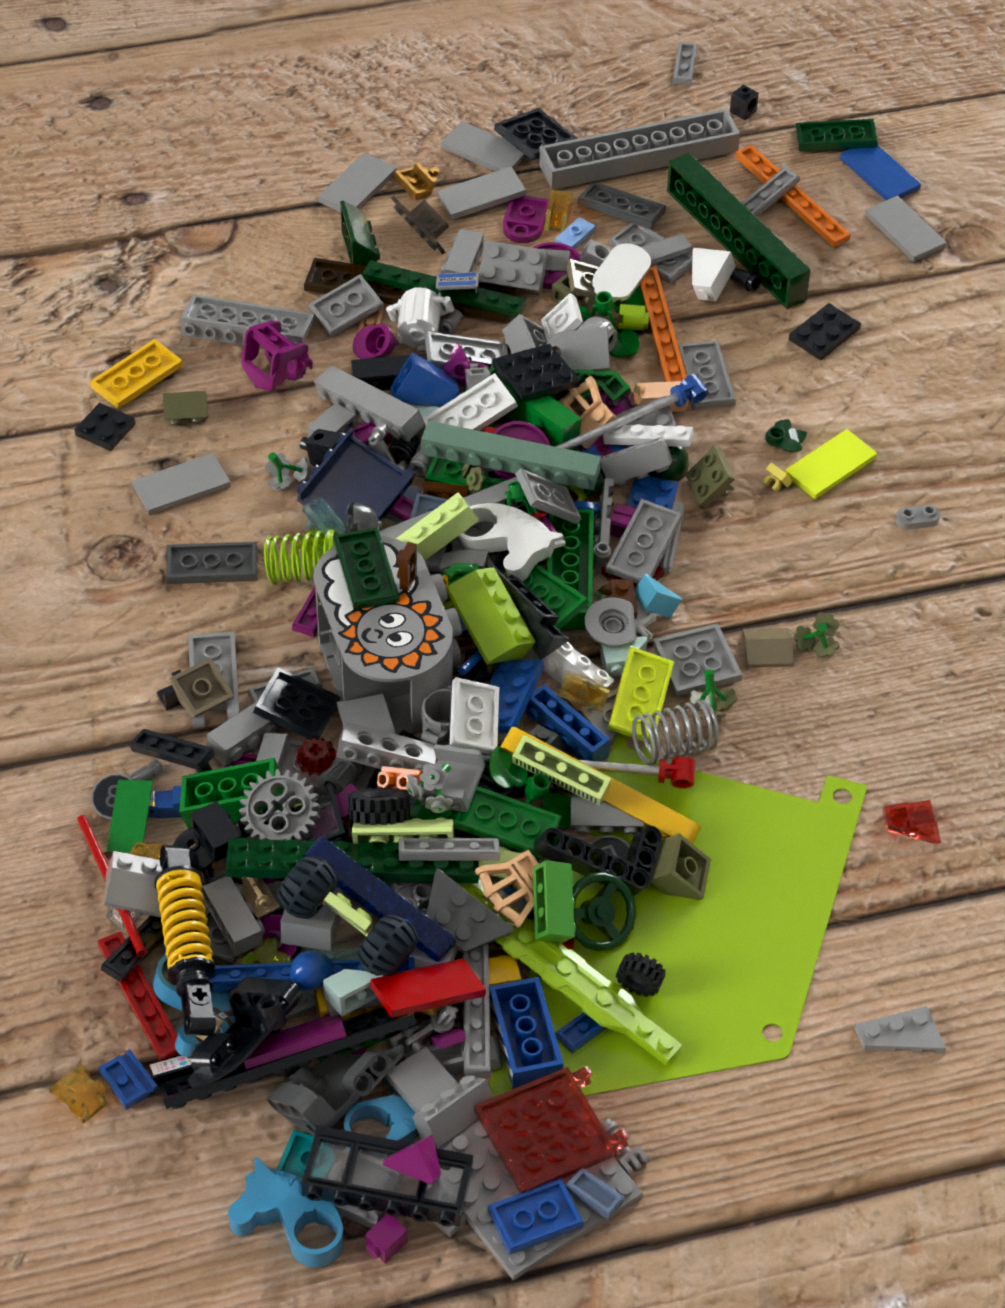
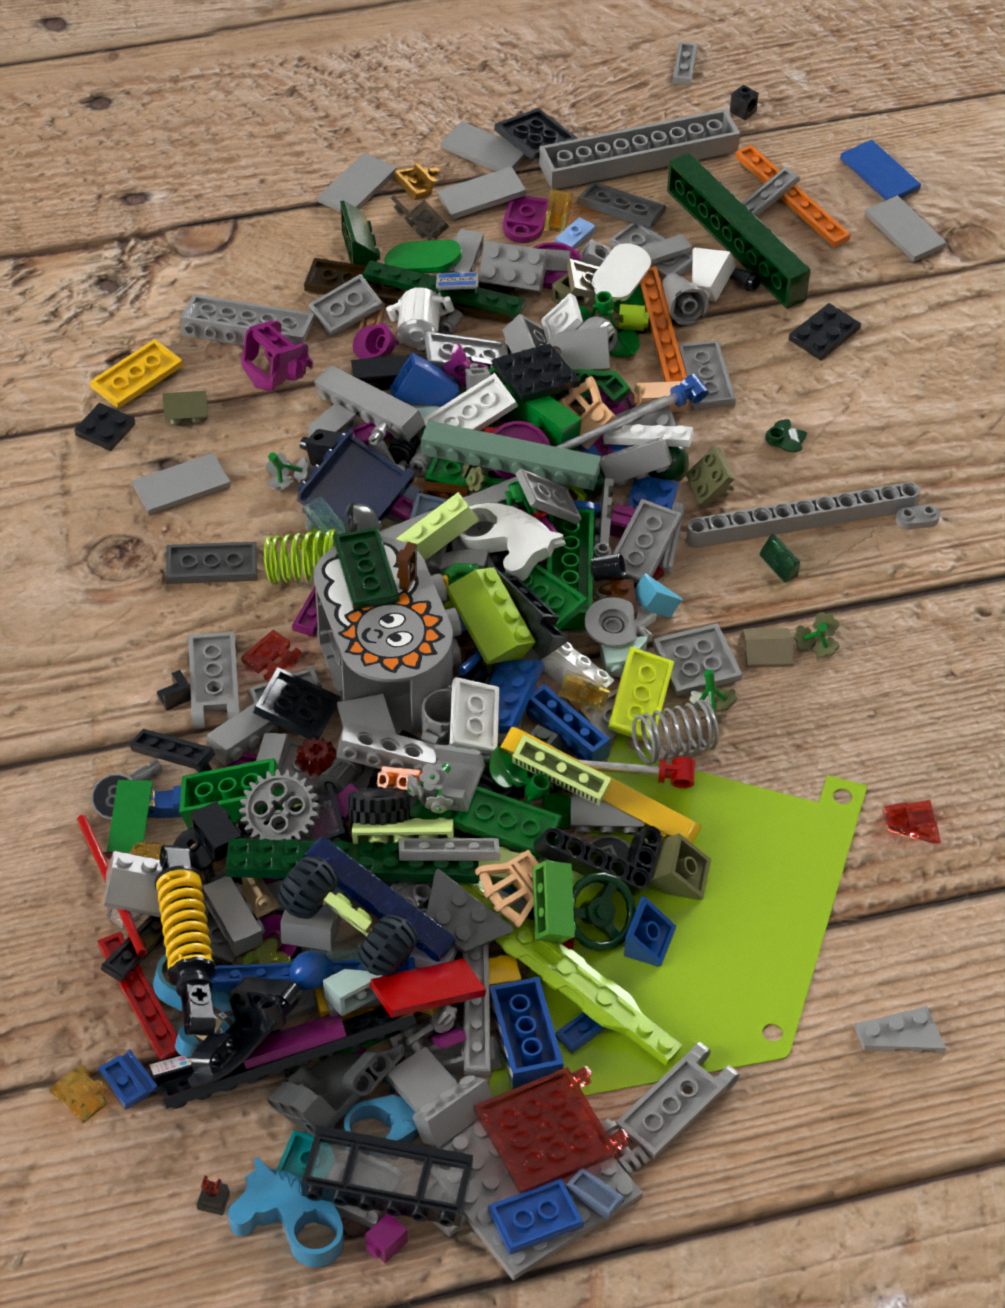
dark tan slope [169,657,234,718] -> none
magenta slope [383,1134,441,1185] -> none
black tyre [616,952,666,997] -> none
light yellow tile [763,463,793,492] -> none
neon yellow tile [785,429,878,499] -> none
dark green tile [796,119,878,151] -> none
none -> pearl dark grey piece [197,1175,230,1215]
none -> clear red plate [241,629,302,682]
none -> green tile [384,240,463,273]
none -> black piece [591,553,626,581]
none -> light grey hinge [616,1042,740,1160]
none -> blue slope [624,896,676,967]
none -> light grey cone [662,273,709,325]
none -> light grey beam [686,482,920,548]
none -> clear green slope [759,533,800,583]

